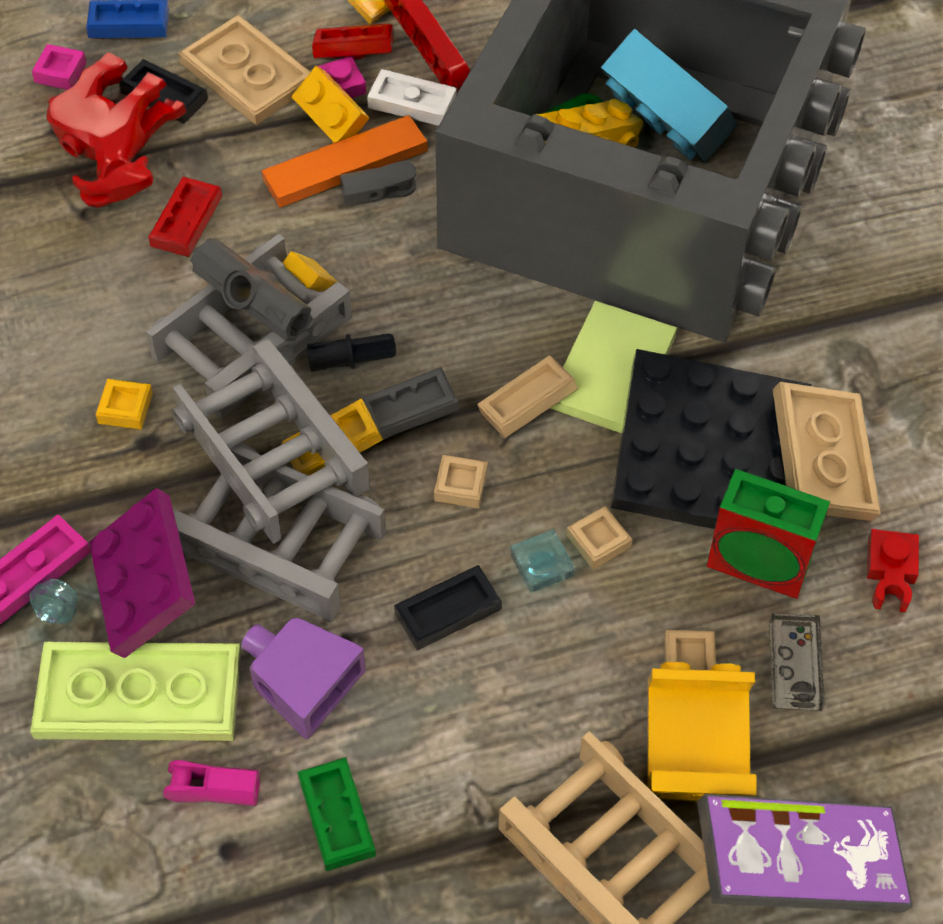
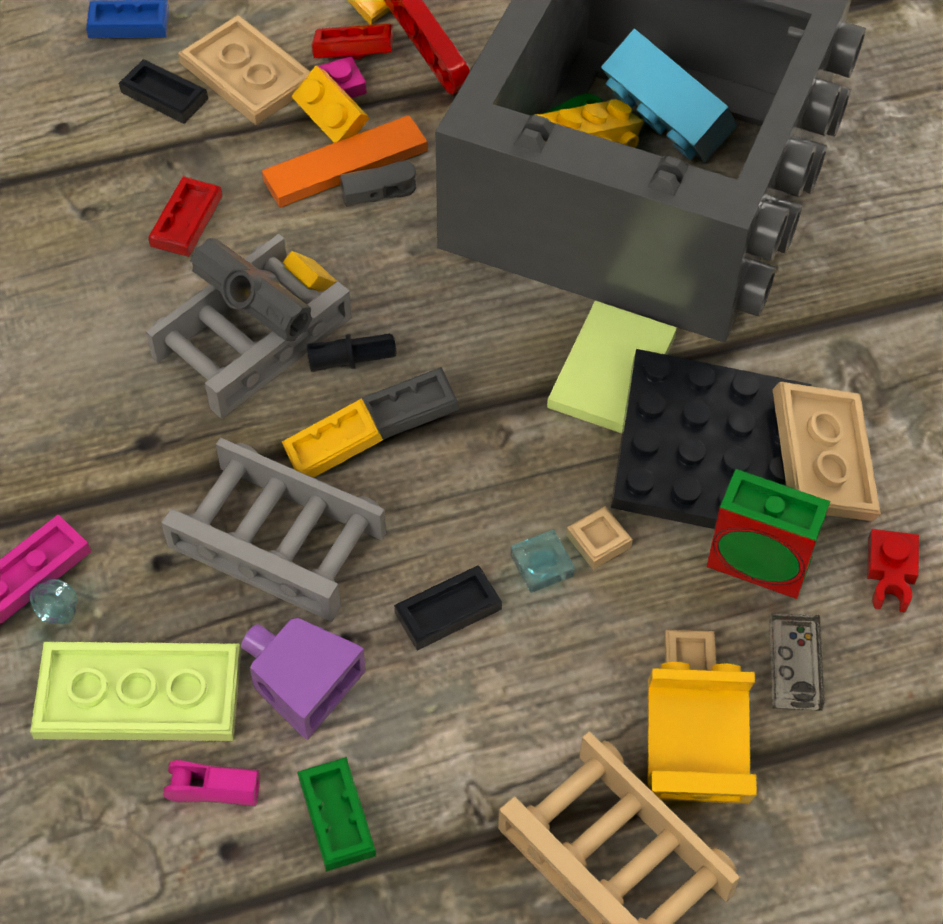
dark pink plate [32,44,87,90] -> none
red animal [46,52,187,208] -> none
magenta plate [89,488,195,658] -> none
yellow tile [96,379,153,430] -> none
light grey fence [171,338,370,544] -> none
white plate [367,69,457,126] -> none
tan tile [434,455,488,509] -> none
tan tile [477,355,578,439] -> none
tile [697,794,913,912] -> none

